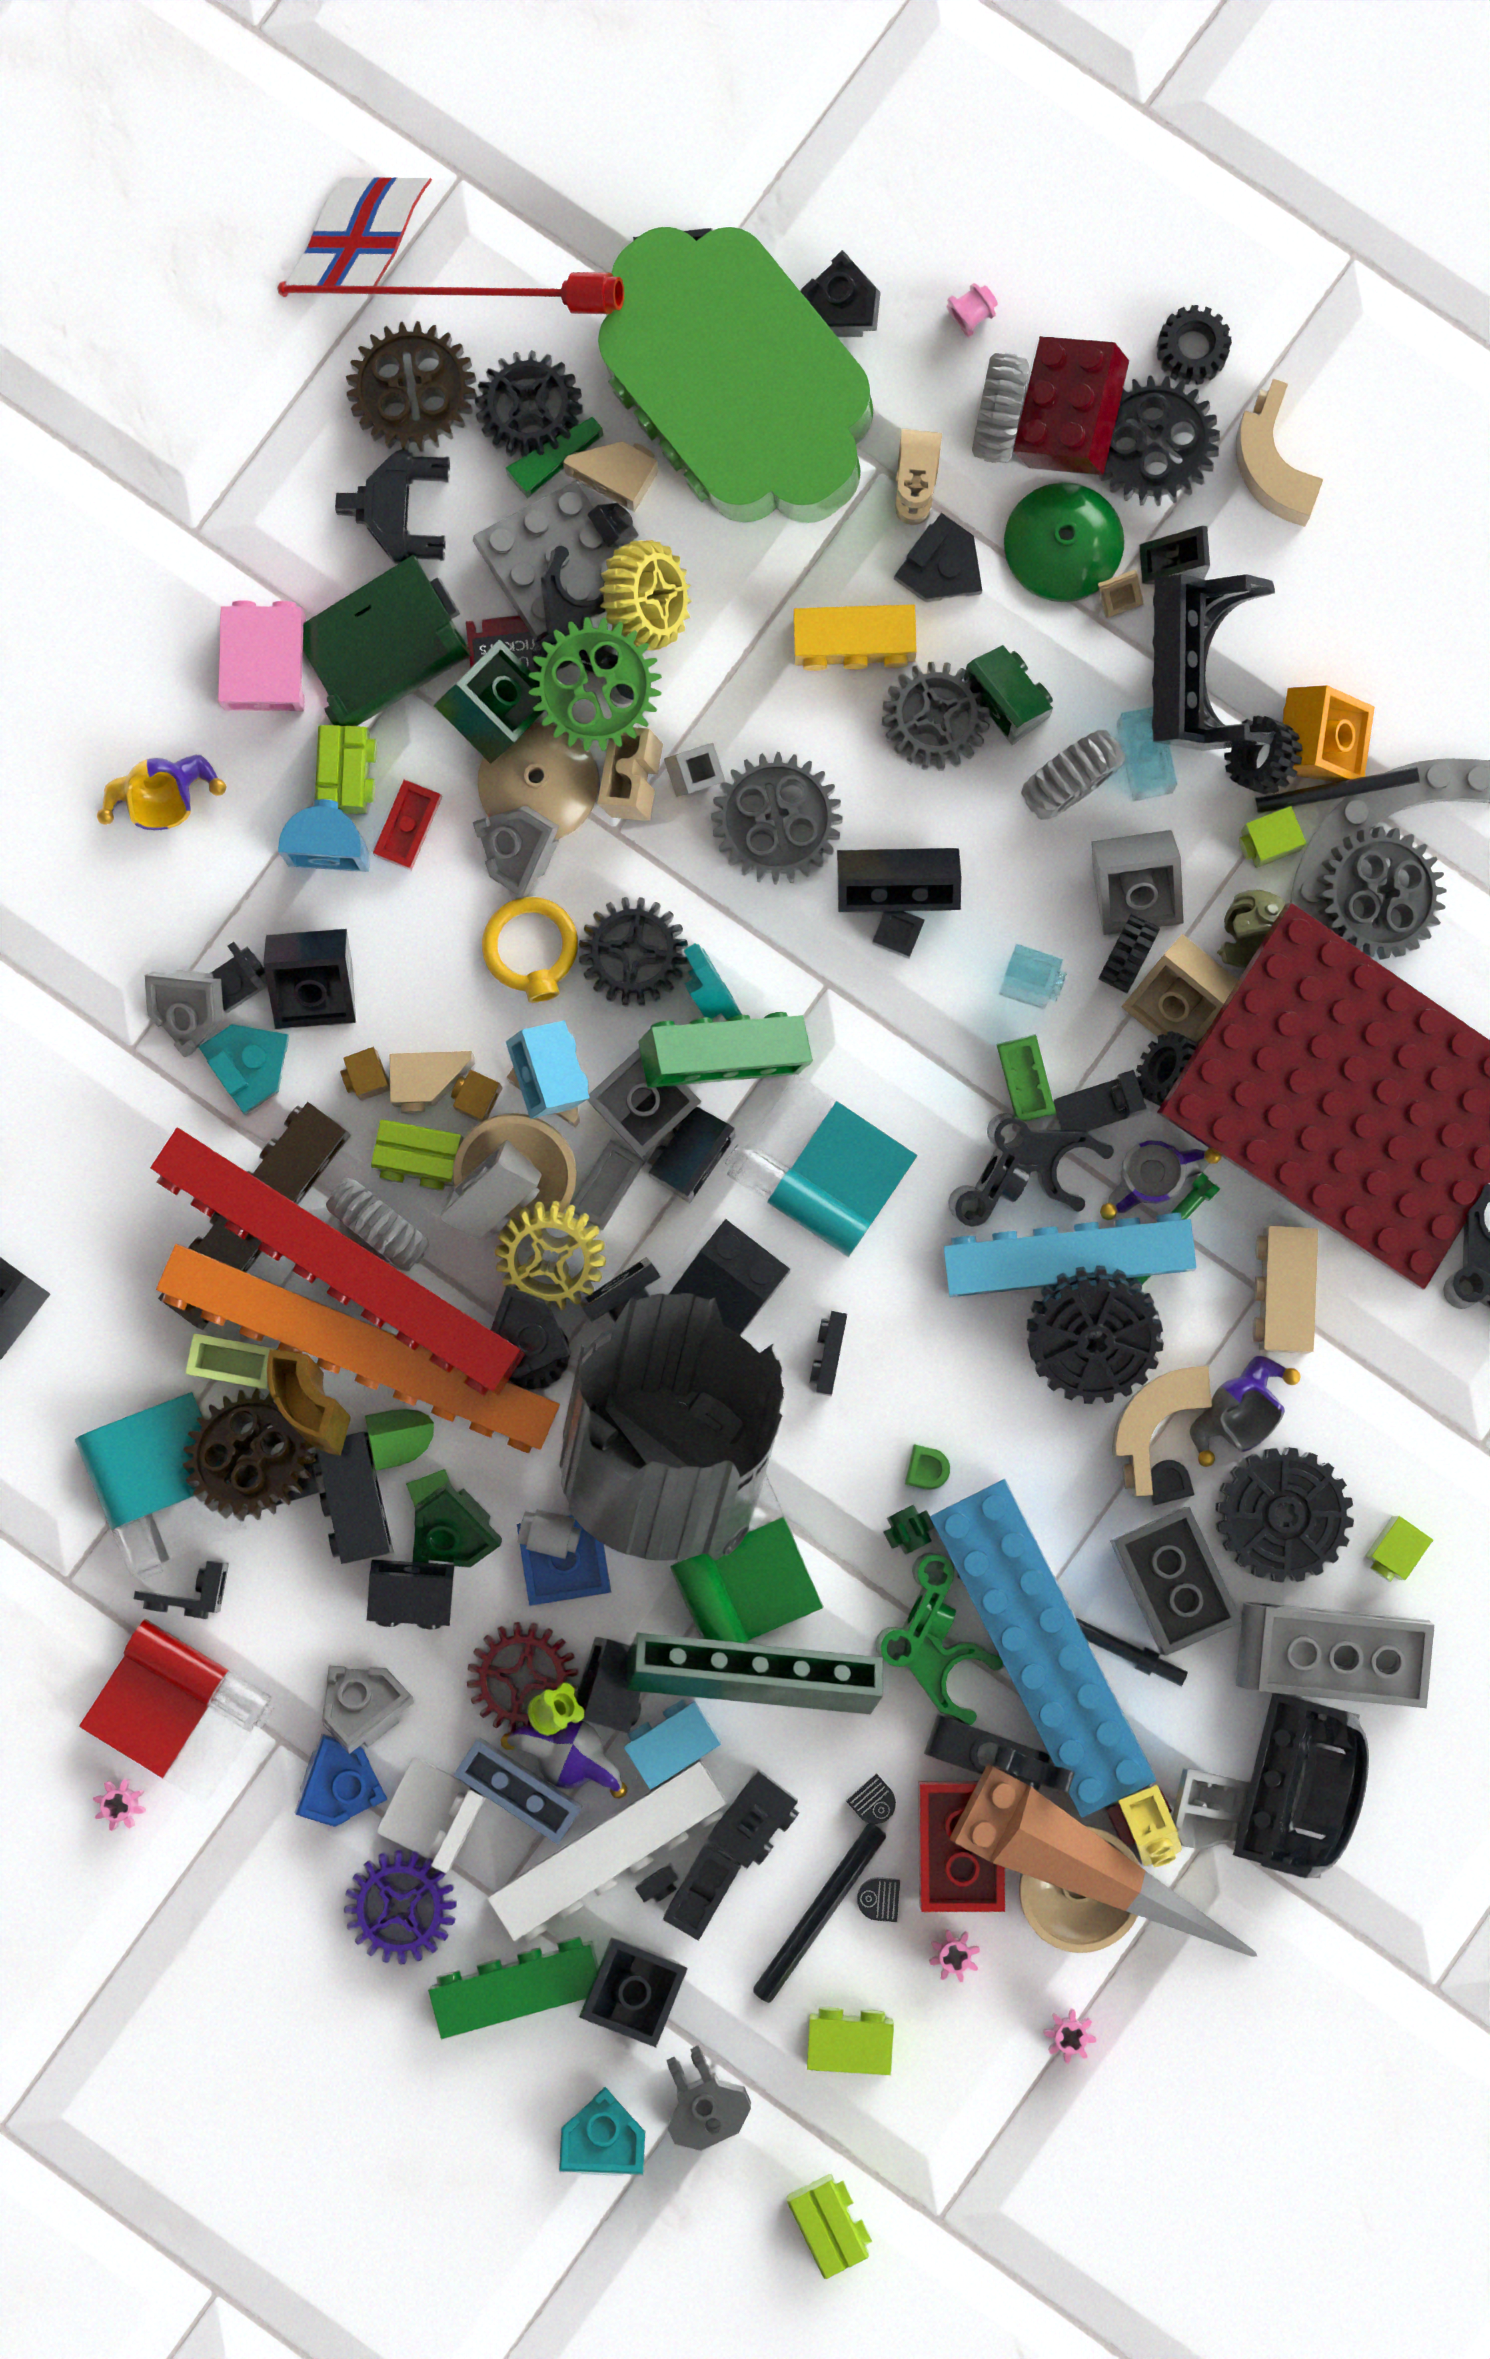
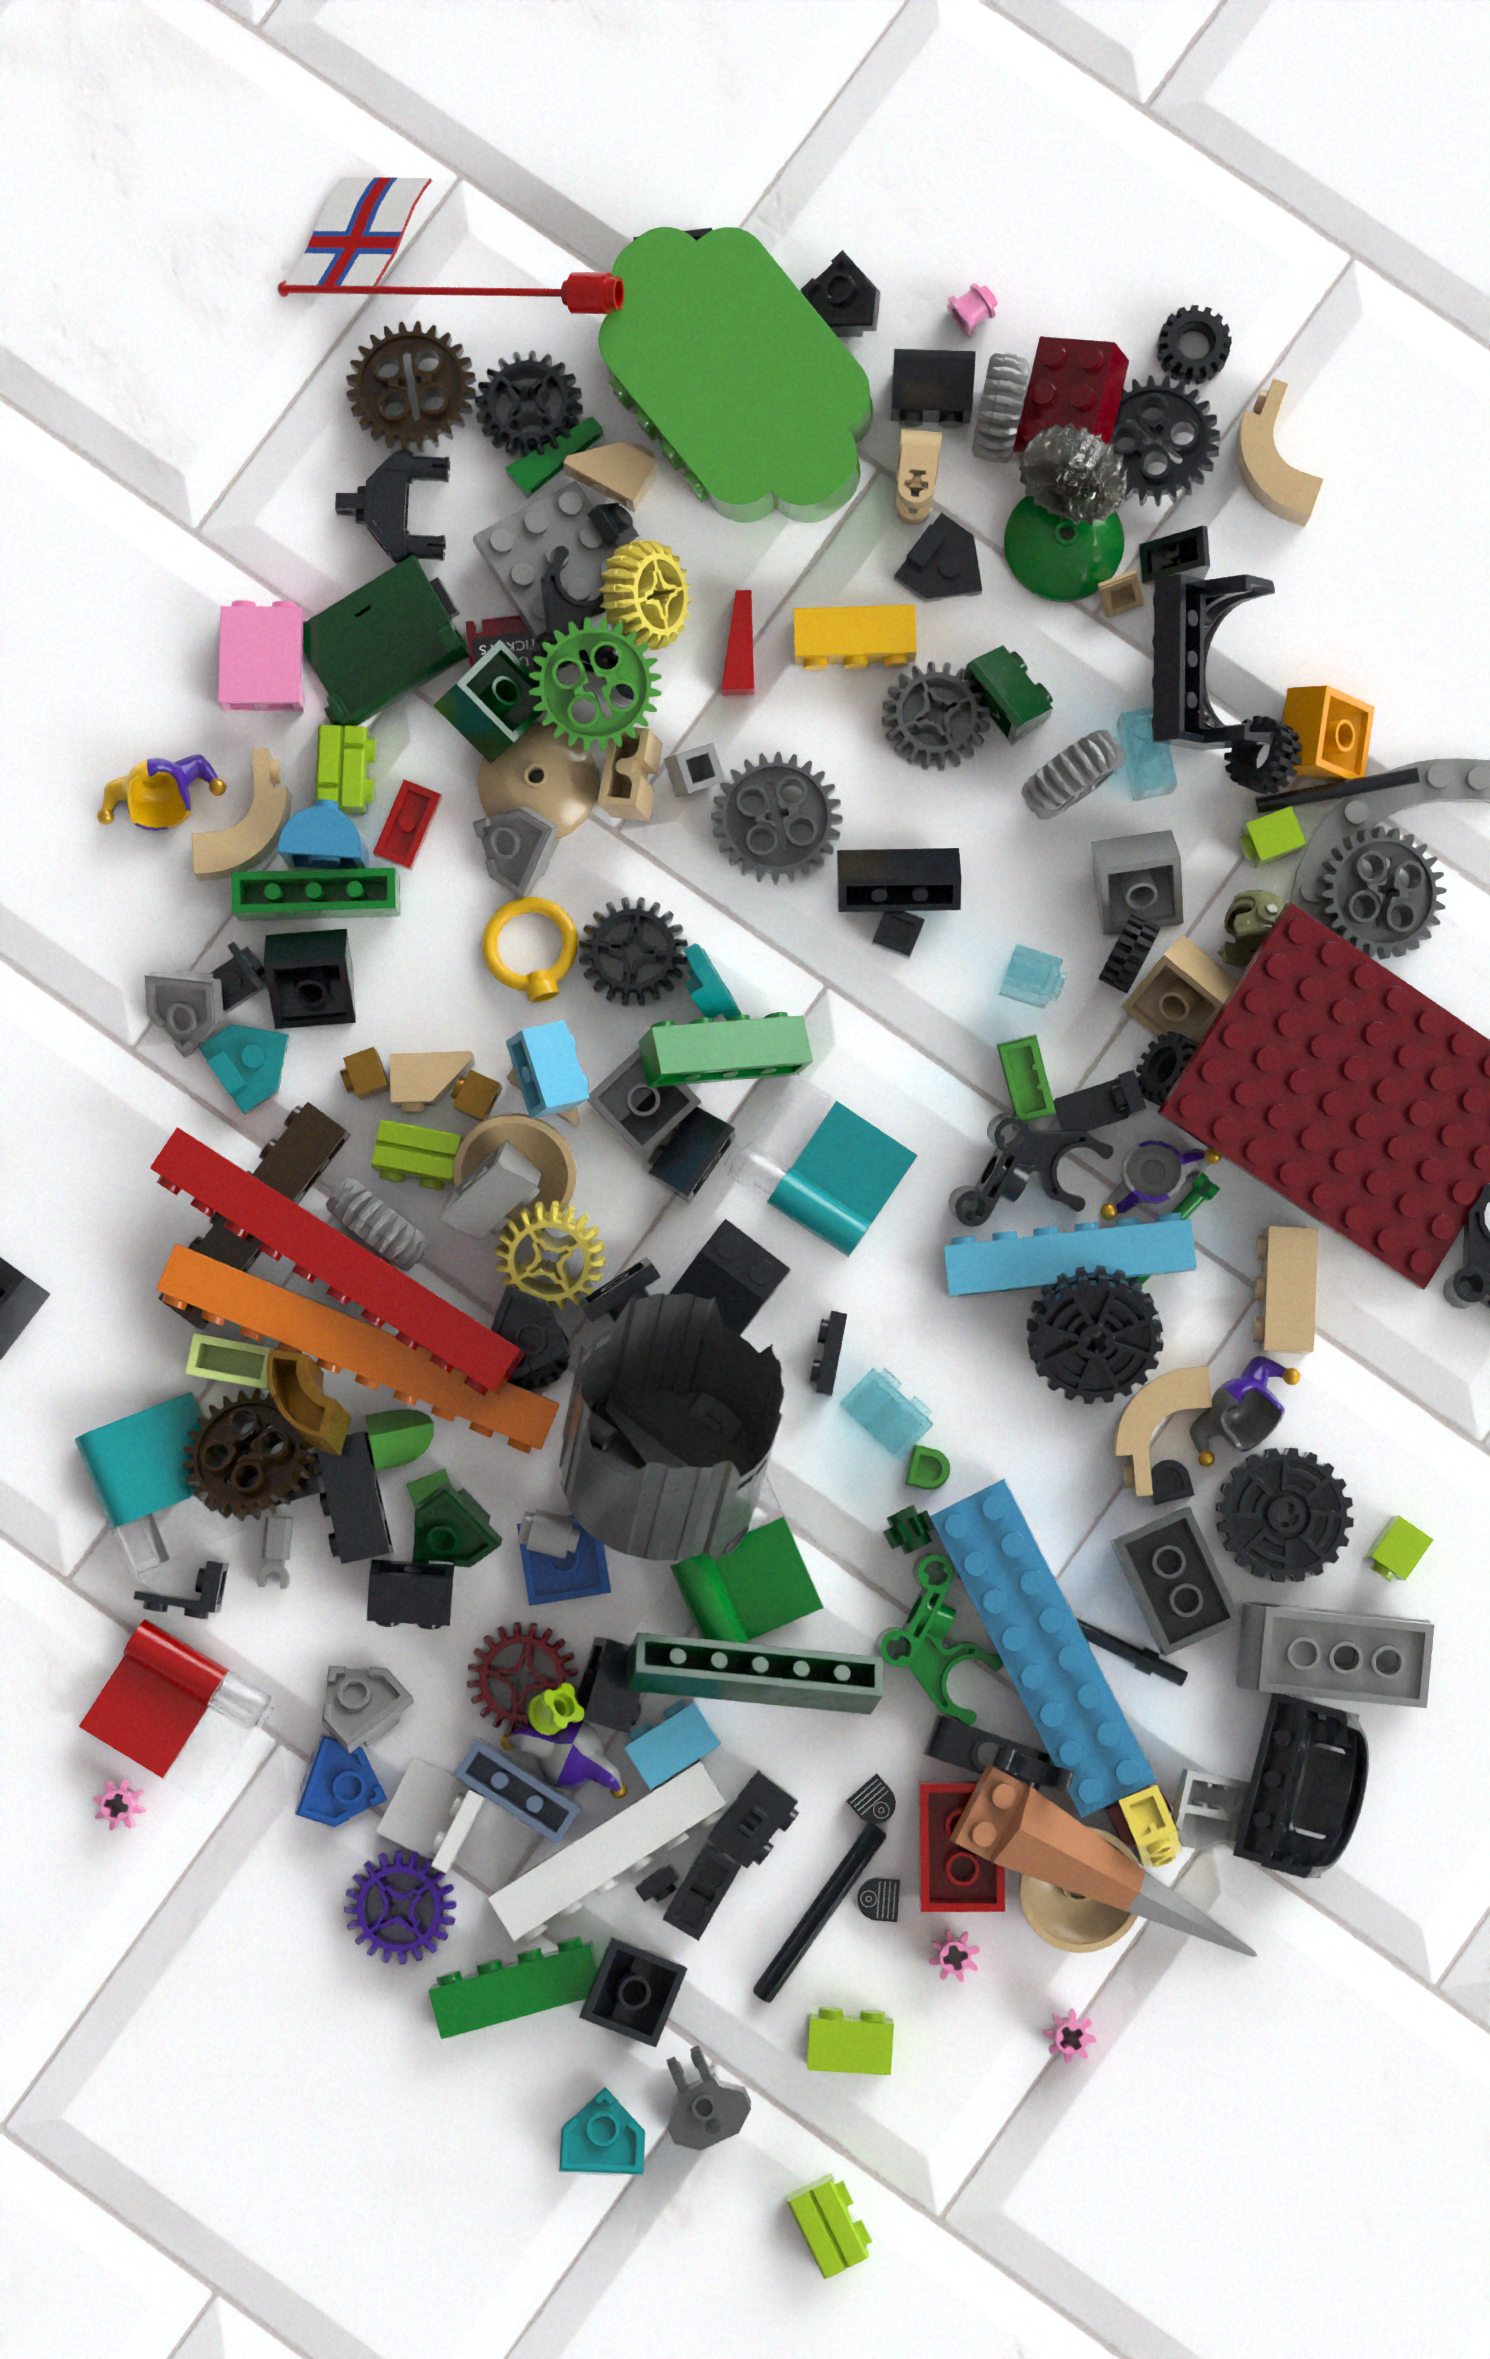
flat silver tile [570,1139,646,1231] -> none
none -> tan arch [191,748,292,881]
none -> green brick [231,868,401,921]
none -> light grey bar [257,1517,293,1589]
none -> red piece [721,590,754,695]
none -> clear light blue brick [839,1367,934,1461]
none -> black slope [890,349,976,428]
none -> clear smoke gear [1019,423,1129,526]

